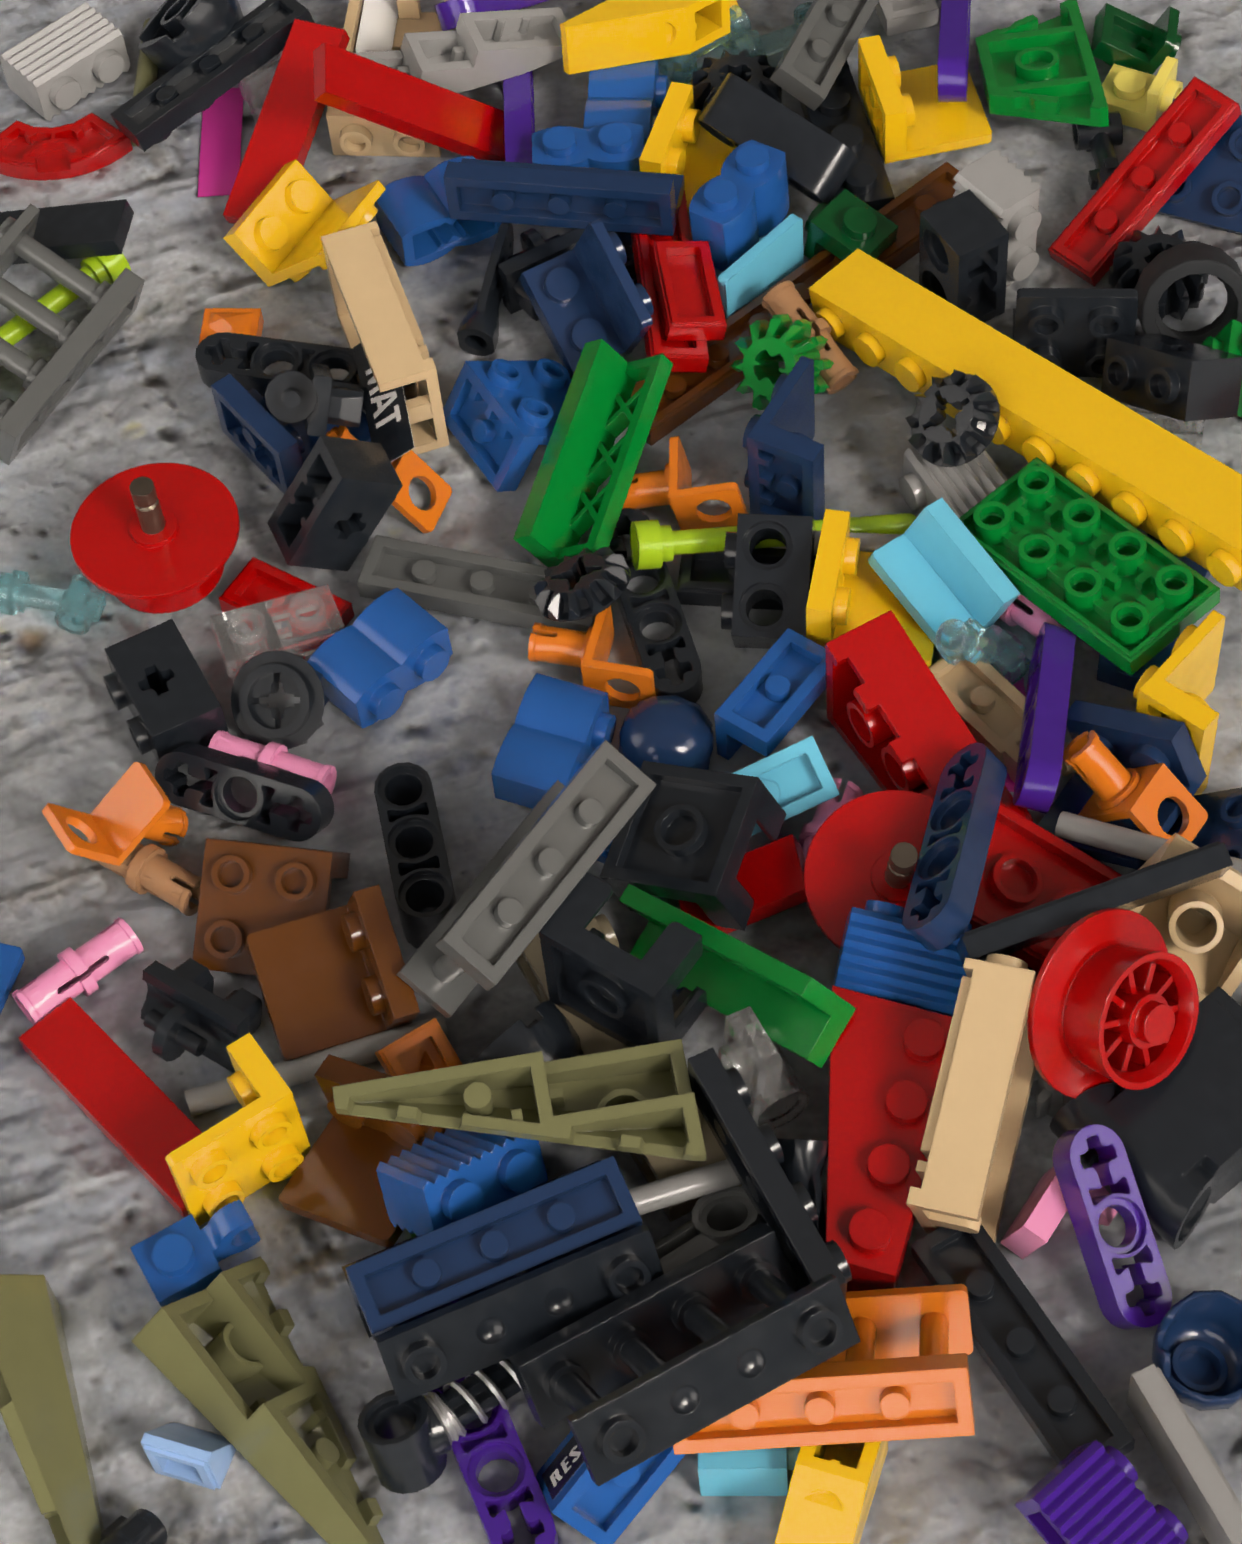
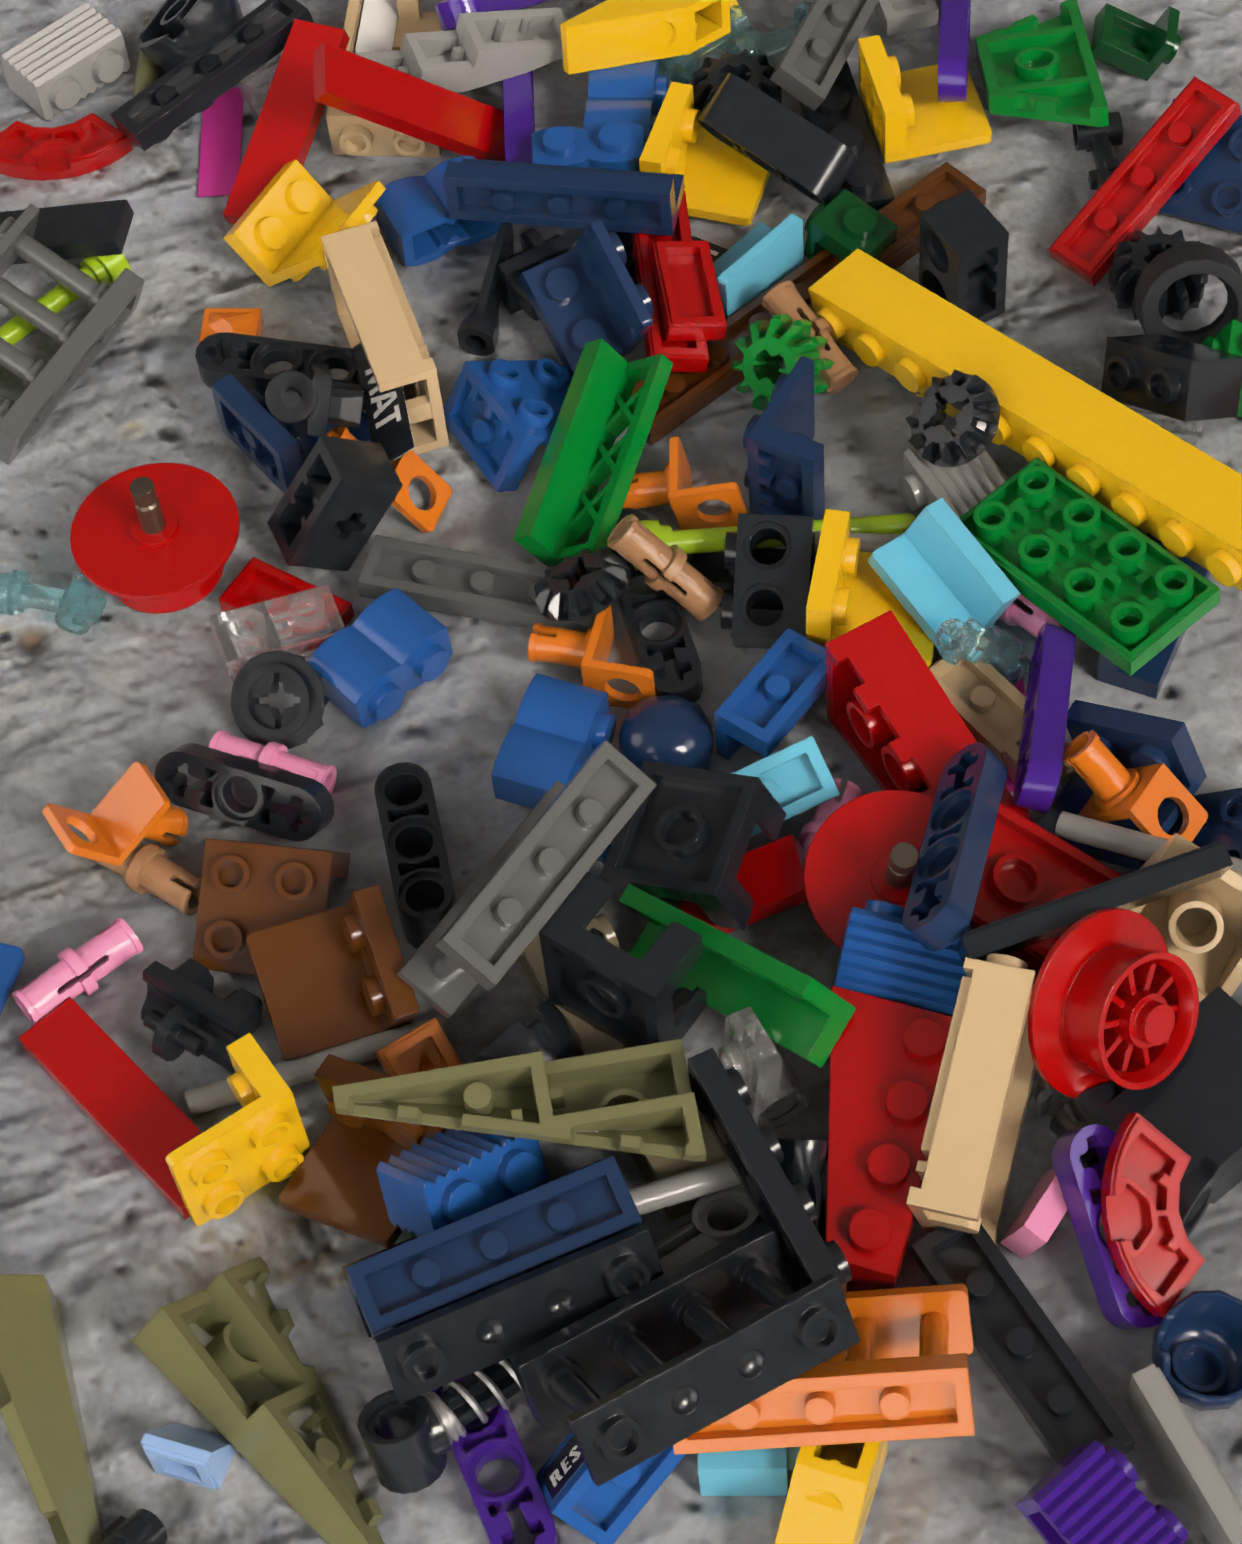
black brick [103,619,229,762] -> none
blue plate [130,1200,261,1307] -> none
blue brick [689,139,790,272] -> none
light grey brick [953,150,1042,287] -> none
black bracket [1012,288,1138,378] -> none
light yellow bracket [1102,56,1183,132] -> none
yellow bracket [1133,610,1226,795] -> none
none -> medium nougat pin [607,514,724,621]
none -> tile [1101,1112,1205,1317]

